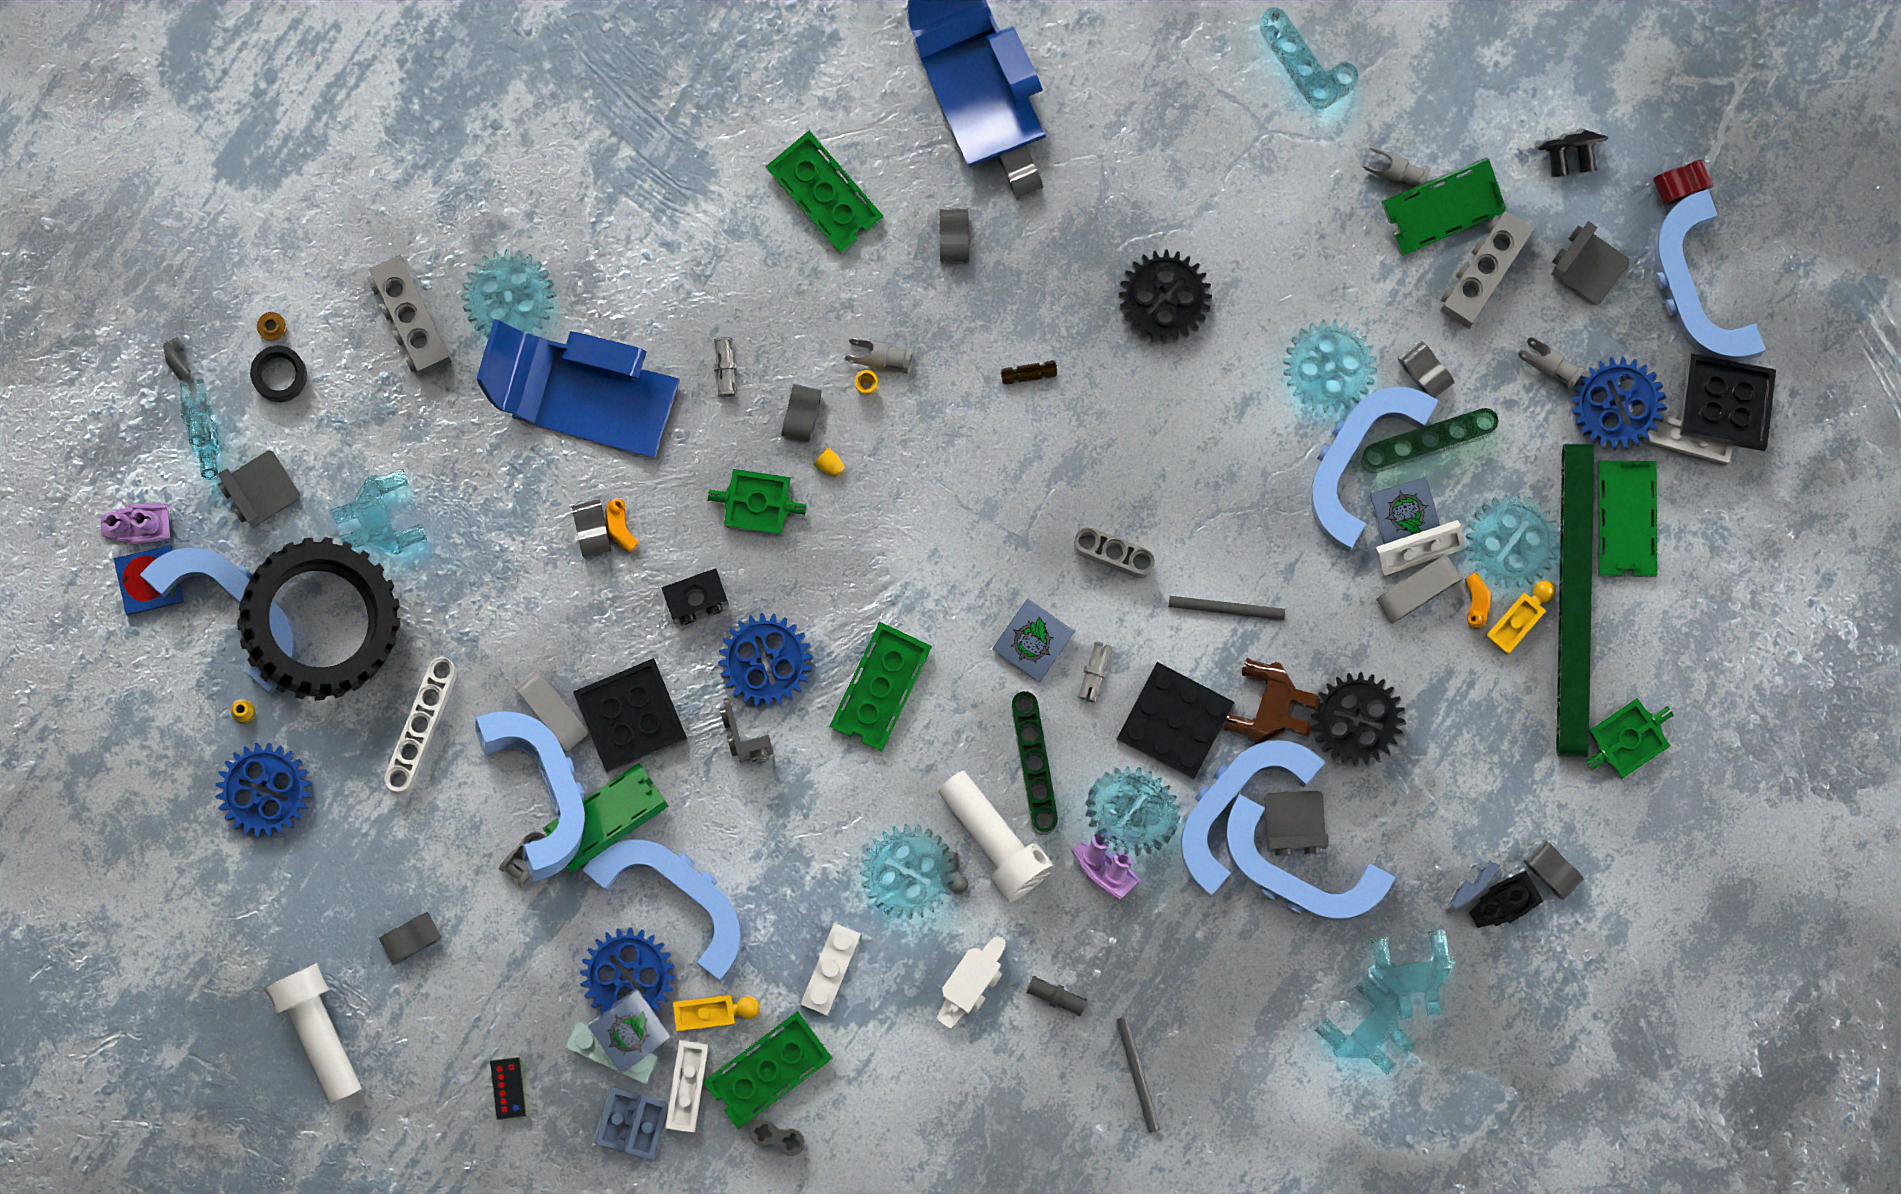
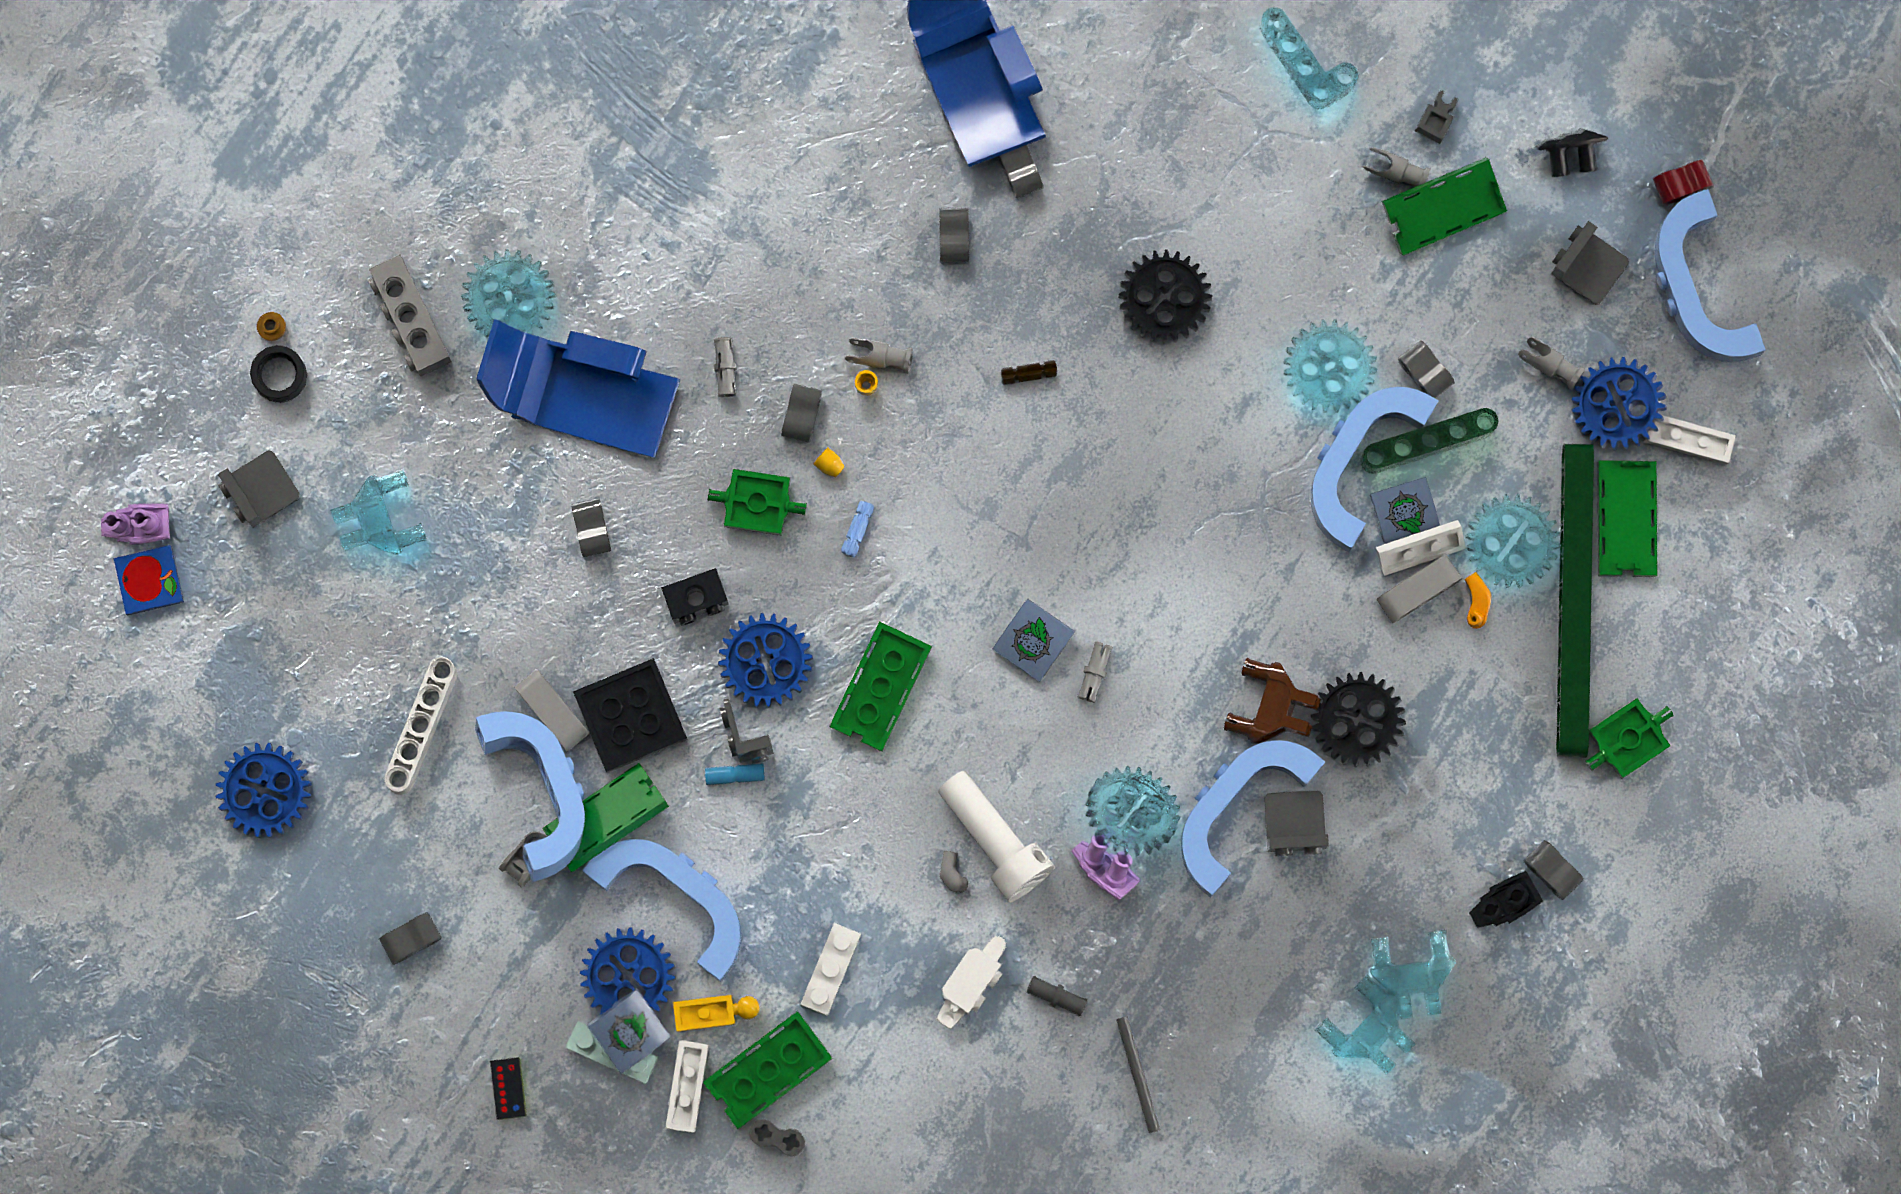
light blue arch [140,547,295,696] -> none
dark grey arm [163,337,191,380] -> none
clear light blue connector [179,379,220,480] -> none
yellow hose [230,699,256,724] -> none
black tyre [237,537,401,701] -> none
white piece [264,963,362,1104] -> none
sand blue slope [593,1086,669,1160] -> none
light orange arm [605,498,639,554] -> none
green piece [765,130,884,254] -> none
clear light blue gear [860,824,956,920] -> none
dark green beam [1011,691,1058,835] -> none
light grey beam [1074,527,1155,578] -> none
black plate [1116,662,1234,780] -> none
dark grey bar [1168,595,1285,620] -> none
light blue arch [1225,794,1395,921] -> none
light grey brick [1440,210,1534,329] -> none
sand blue slope [1445,860,1500,913] -> none
yellow plate [1485,580,1556,655] -> none
black plate [1679,353,1776,451] -> none
none -> dark azure piece [705,763,765,785]
none -> light blue axle [841,501,874,557]
none -> dark grey plate [1415,90,1458,144]

